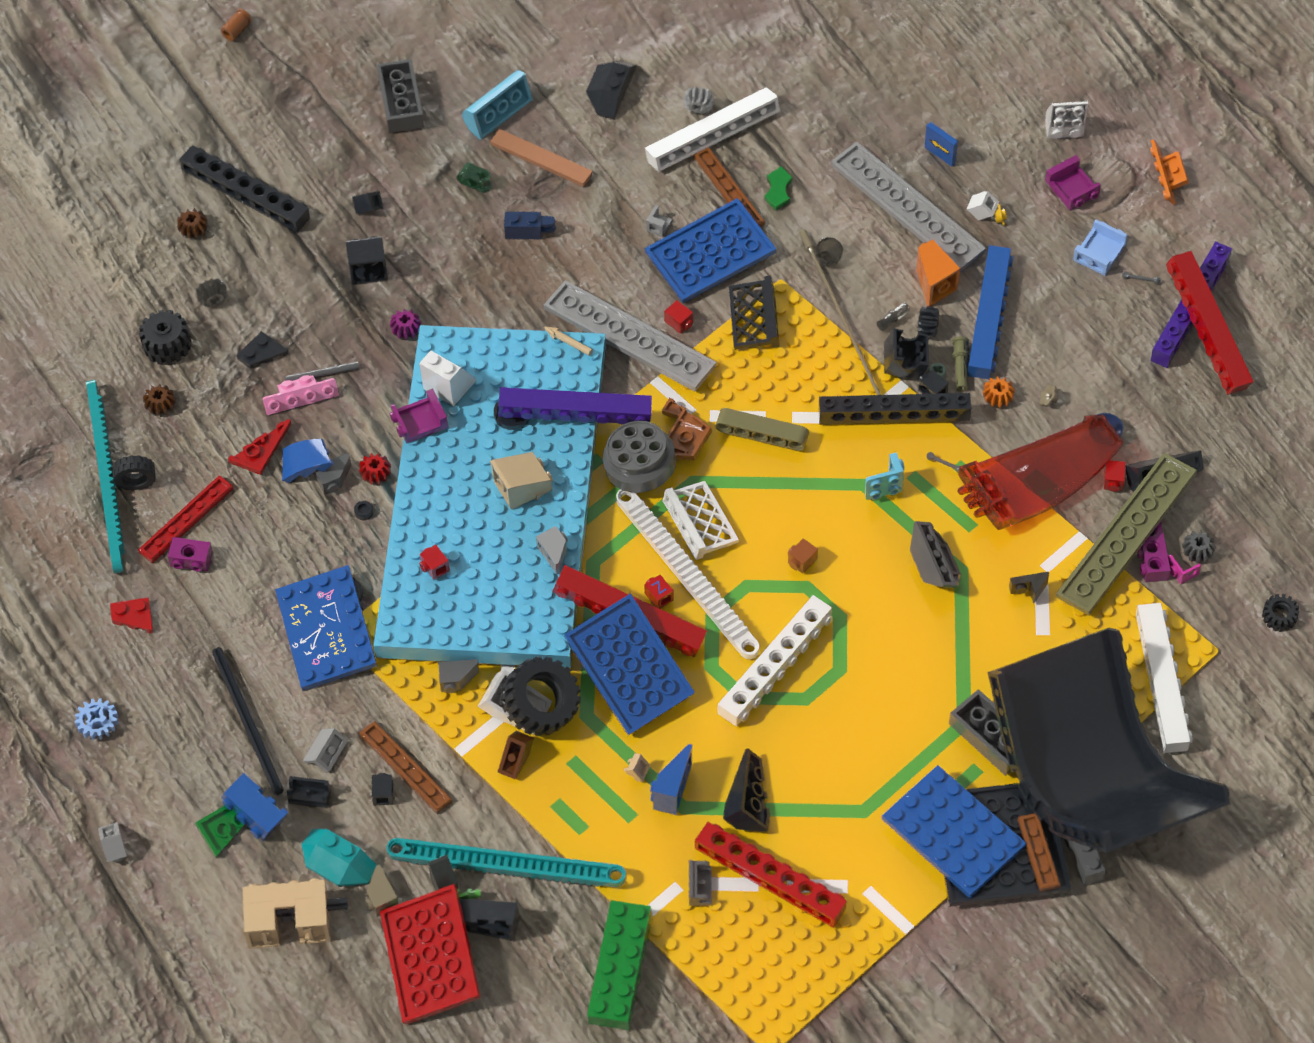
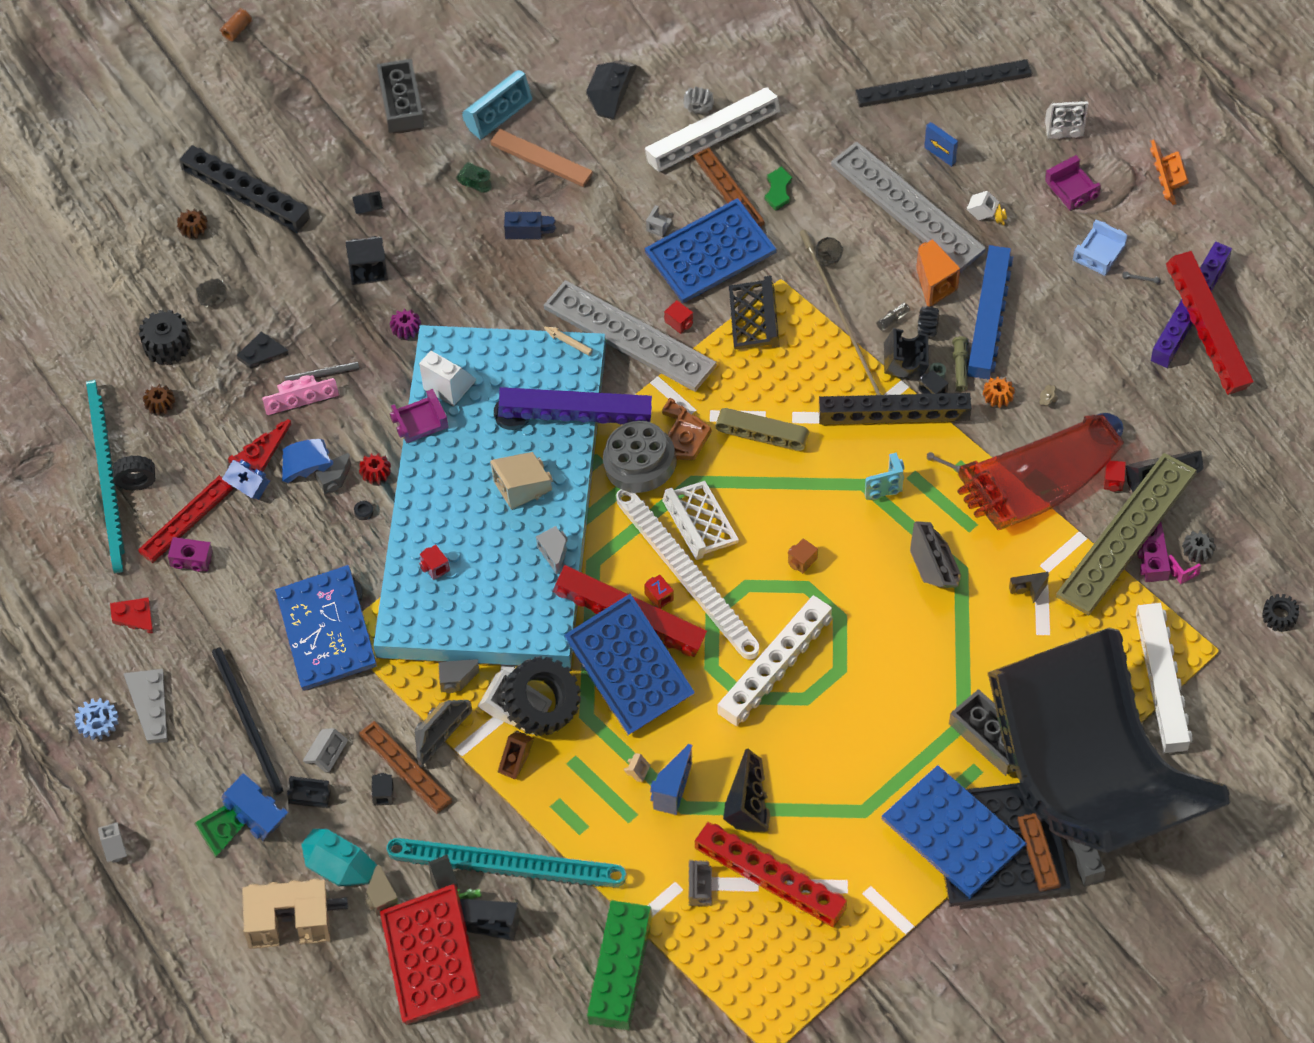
none -> light grey wing [123,669,168,744]
none -> brick [222,459,270,500]
none -> dark grey wedge [414,700,472,768]
none -> black plate [855,59,1032,108]

